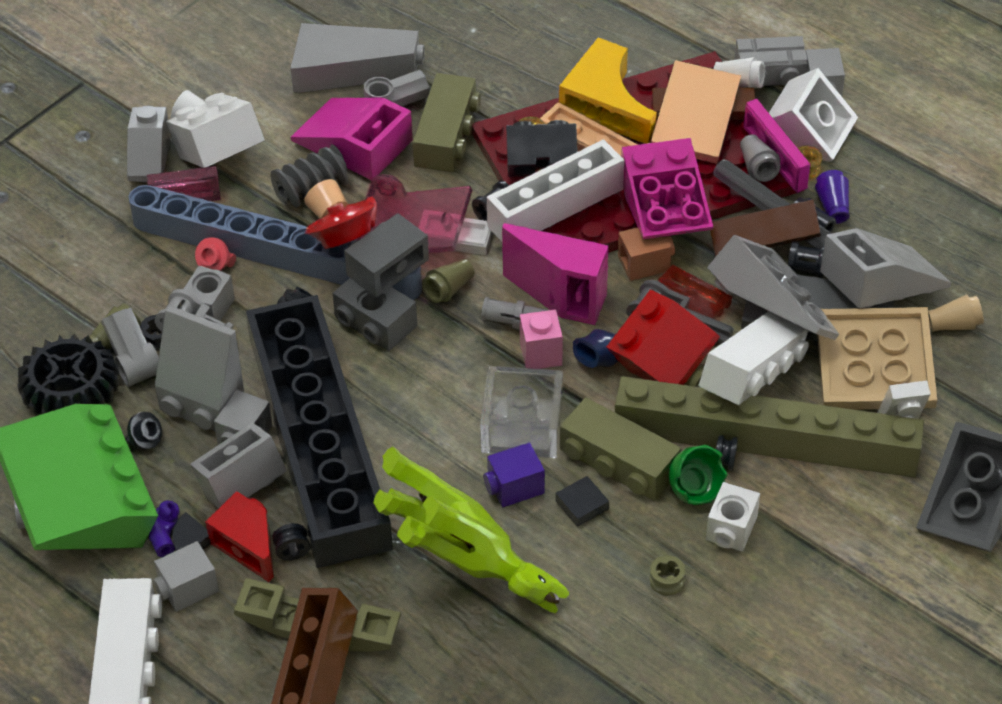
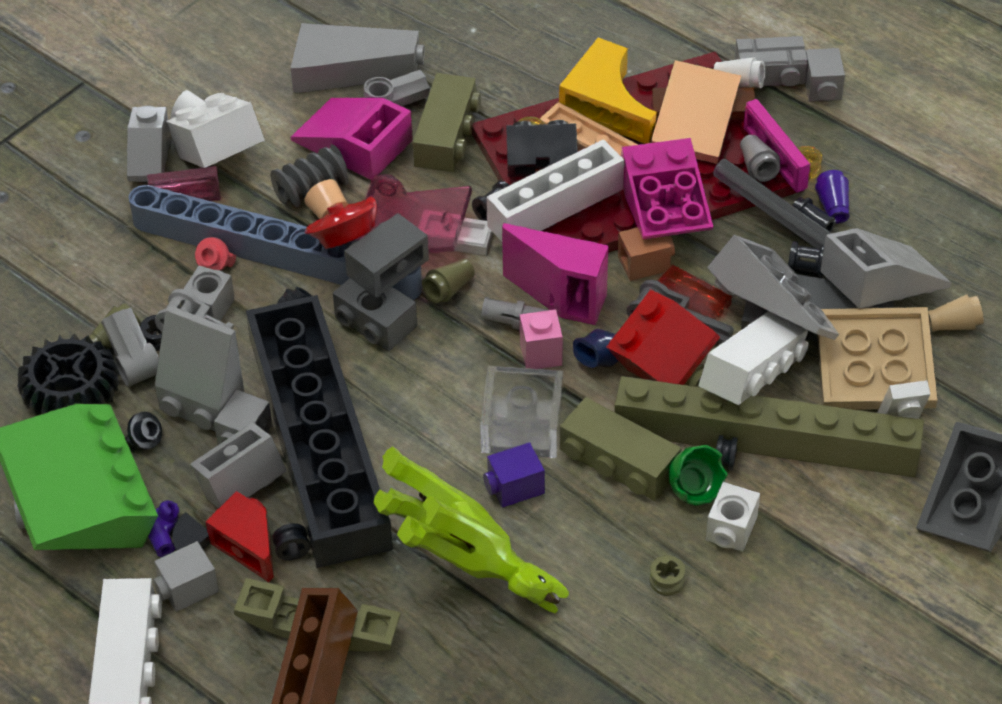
black tile [555,476,609,527] -> none
reddish brown tile [710,200,821,256] -> none
white slope [769,68,858,162] -> none

